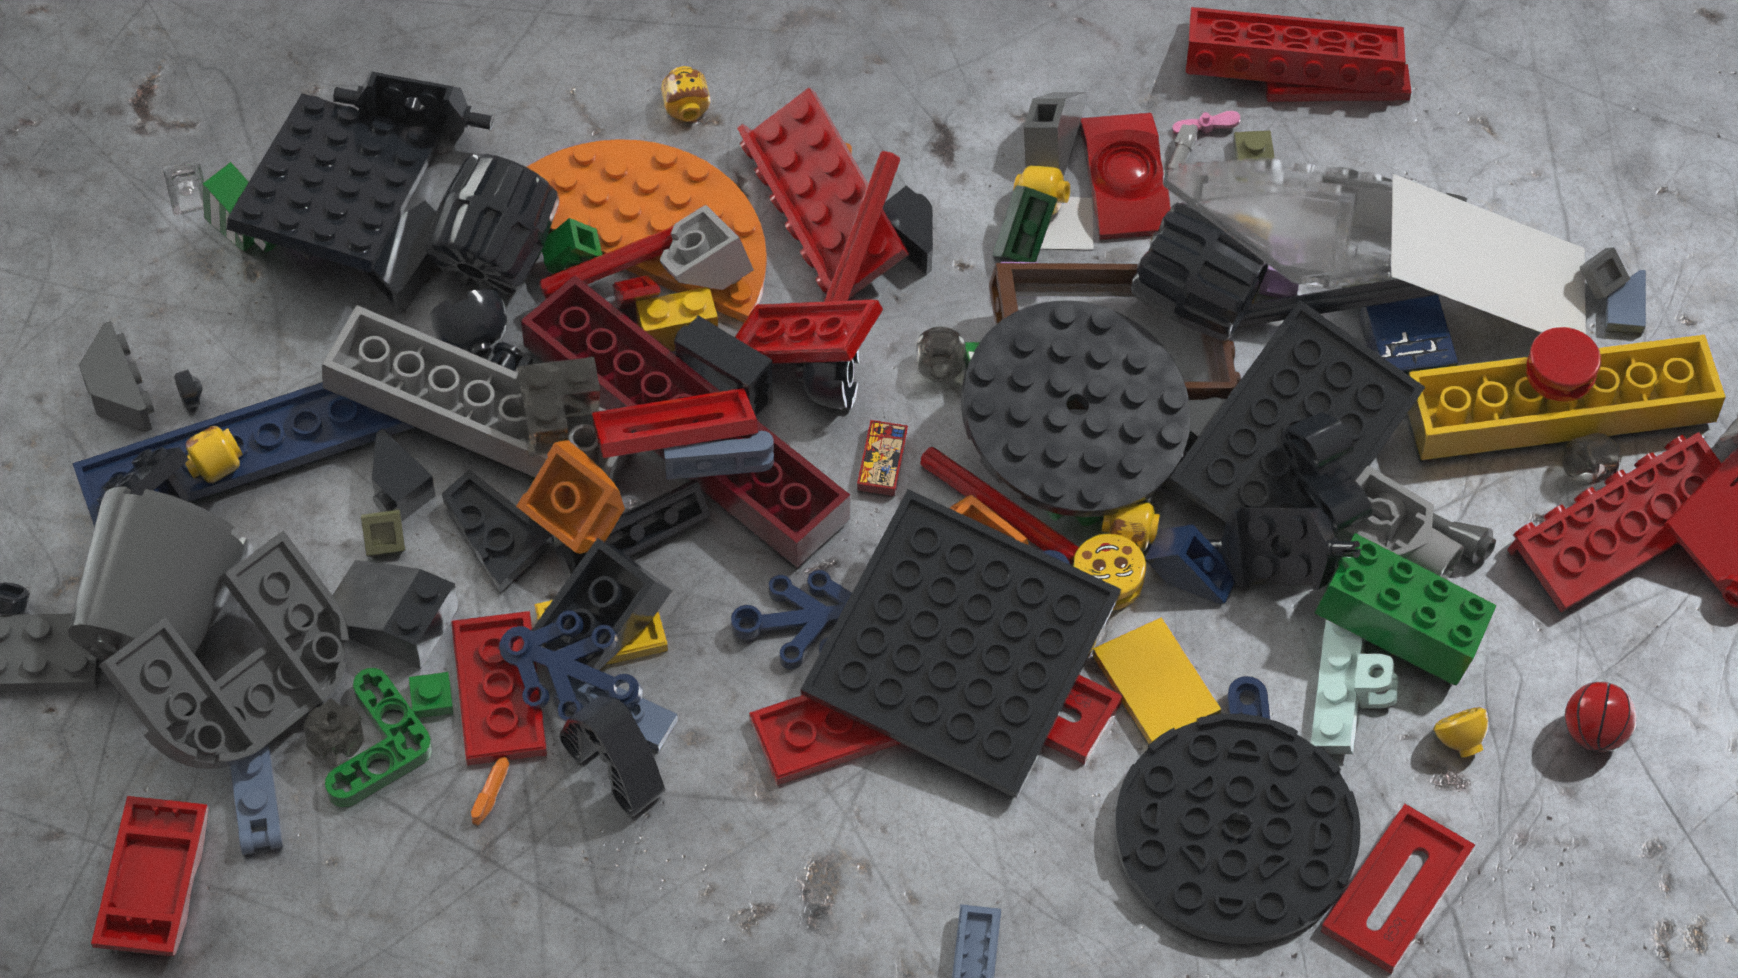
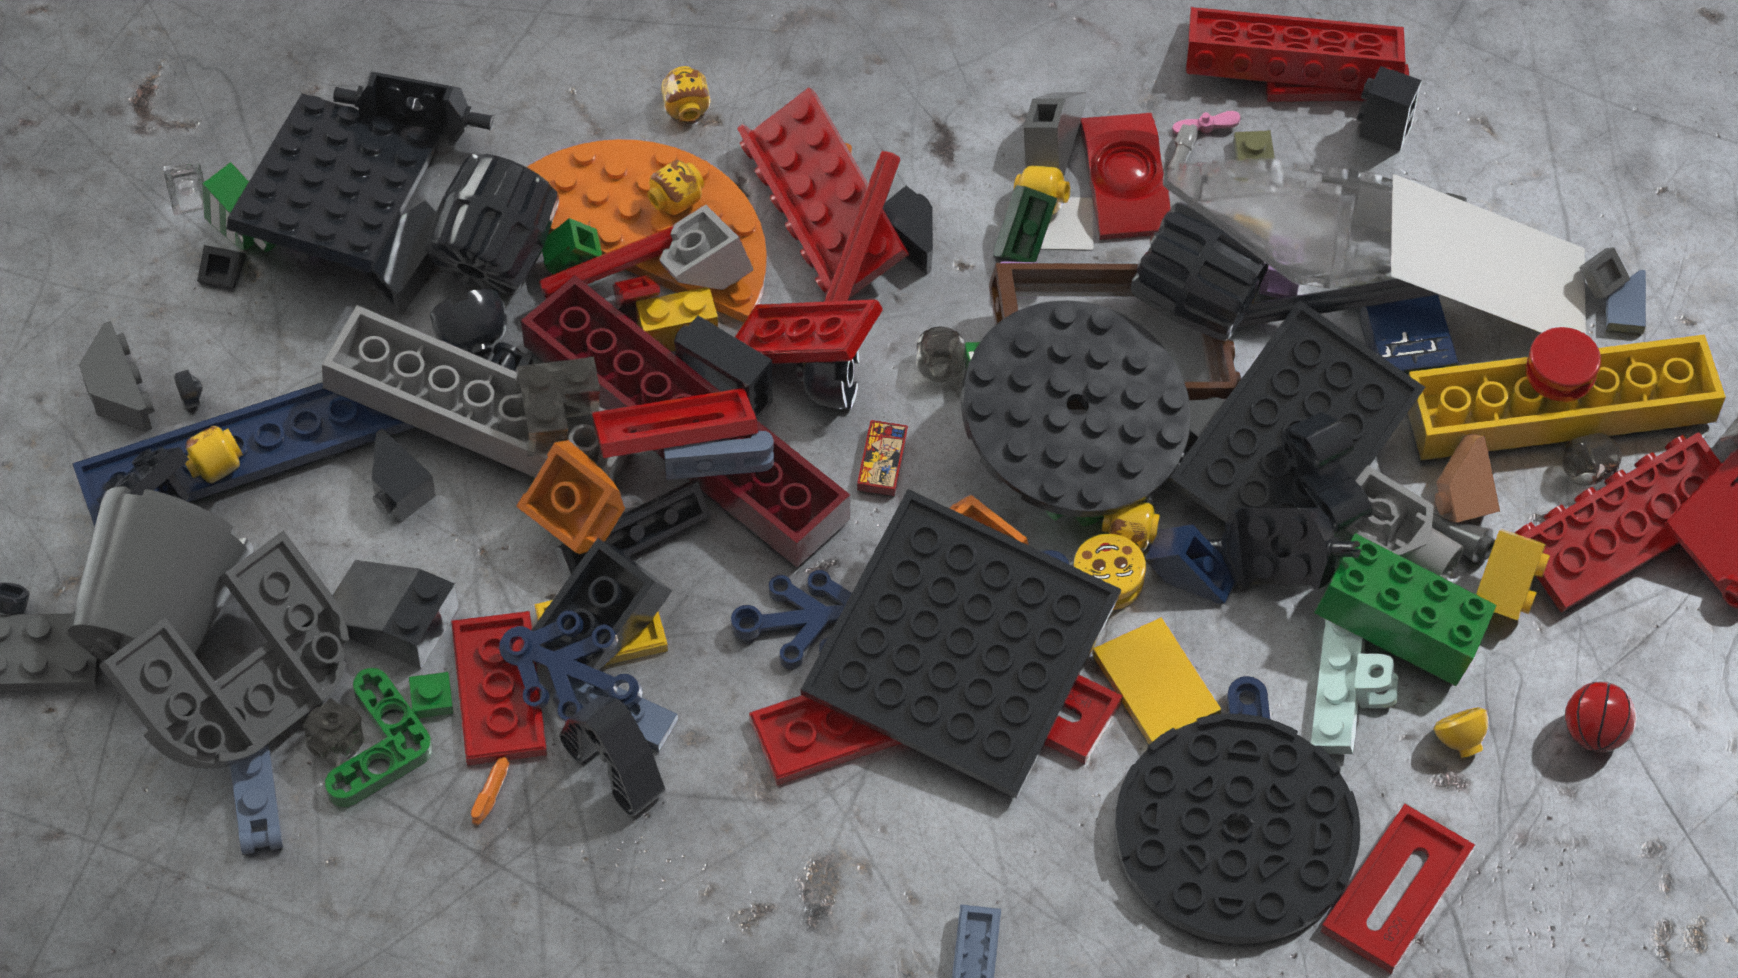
red slope [91,796,209,957] -> none
olive plate [361,509,405,556] -> none
black wing [442,469,554,593] -> none
red axle [920,447,1079,565] -> none
none -> black slope [197,245,246,289]
none -> yellow head [647,160,704,215]
none -> black brick [1357,66,1422,151]
none -> nougat slope [1435,434,1500,523]
none -> yellow brick [1476,529,1550,620]

